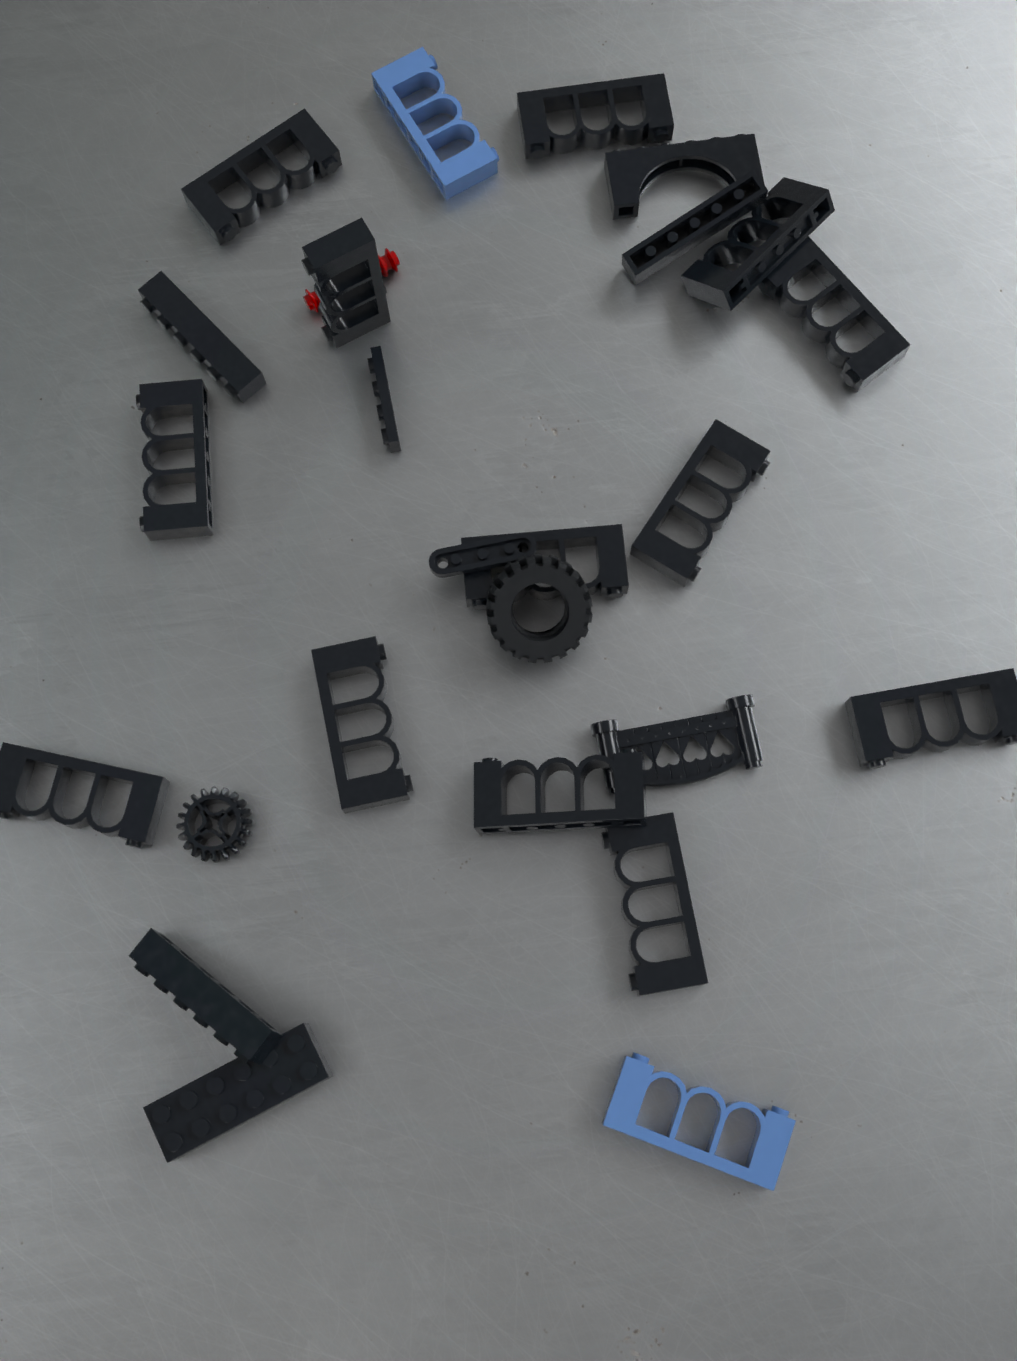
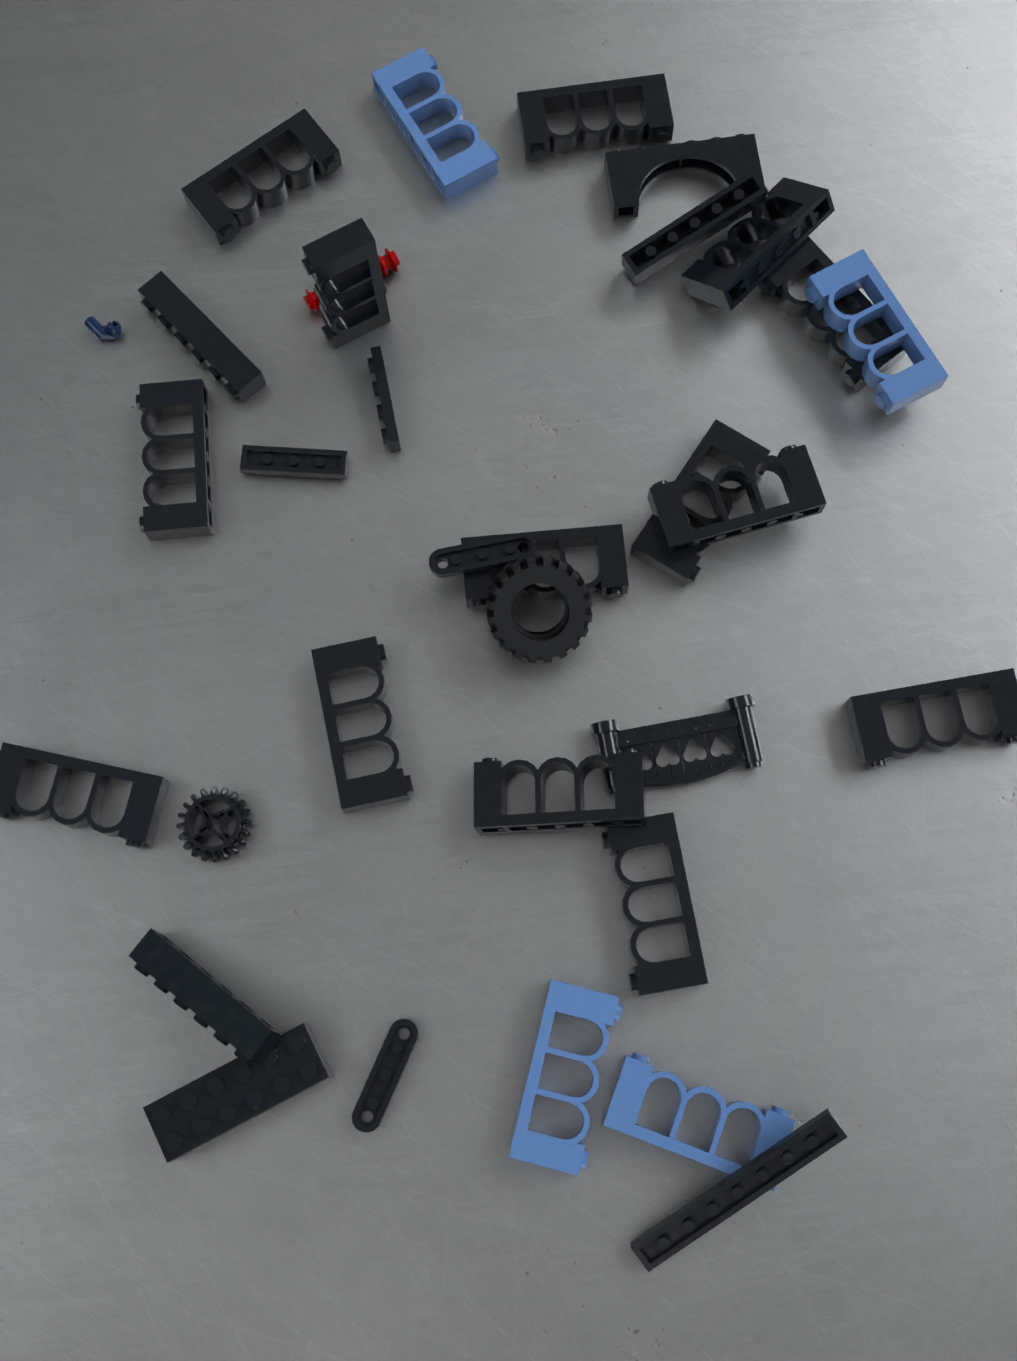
none -> dark blue arm [84,316,122,340]
none -> black plate [240,445,348,479]
none -> black plate [352,1019,419,1132]
none -> medium blue fence [508,980,623,1176]
none -> black plate [631,1108,847,1272]
none -> black fence [647,445,826,556]
none -> medium blue fence [804,249,949,416]

